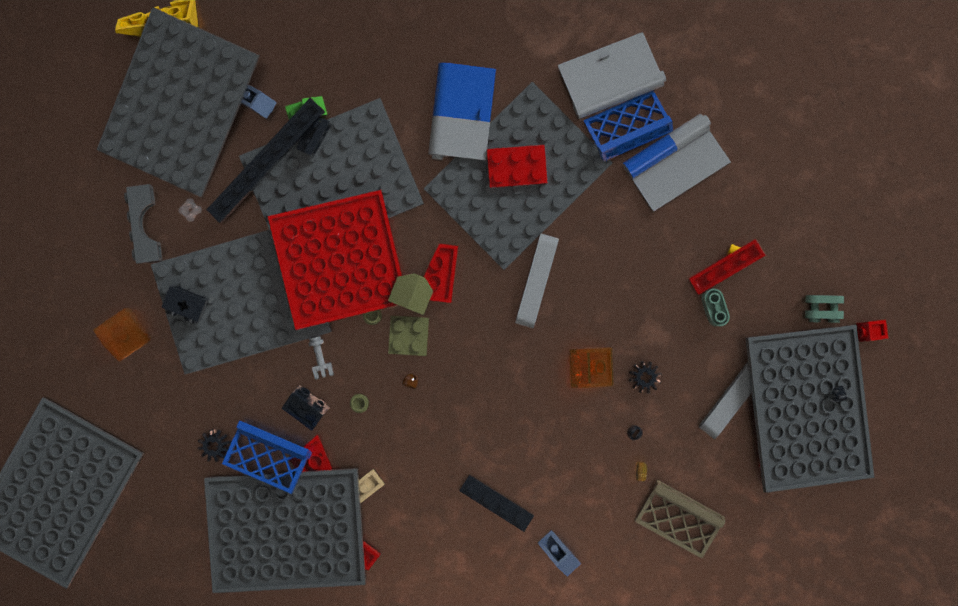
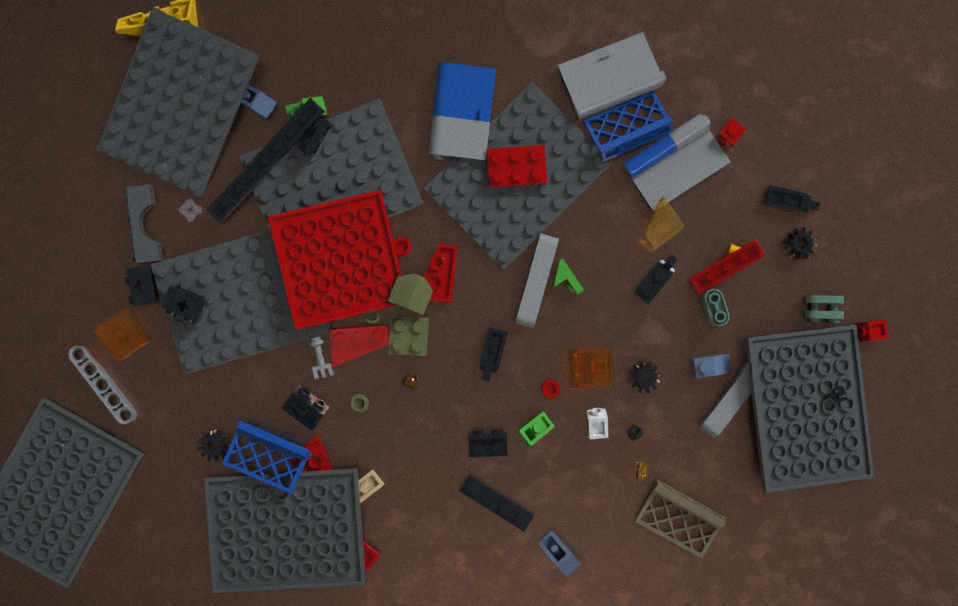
none -> light grey beam [68,346,137,424]
none -> black brick [125,265,160,307]
none -> red wing [330,324,389,367]
none -> red tile [394,237,411,256]
none -> black bracket [468,429,508,457]
none -> black hinge [480,327,508,382]
none -> bright green slope [518,411,555,447]
none -> red tile [541,379,560,399]
none -> bright green slope [553,258,584,295]
none -> white bracket [587,408,608,439]
none -> black hinge [633,255,678,304]
none -> clear yellow wing [643,197,686,250]
none -> sand blue slope [691,354,732,378]
none -> red bracket [717,117,746,148]
none -> black hinge [764,185,820,213]
none -> black gear [784,227,818,260]

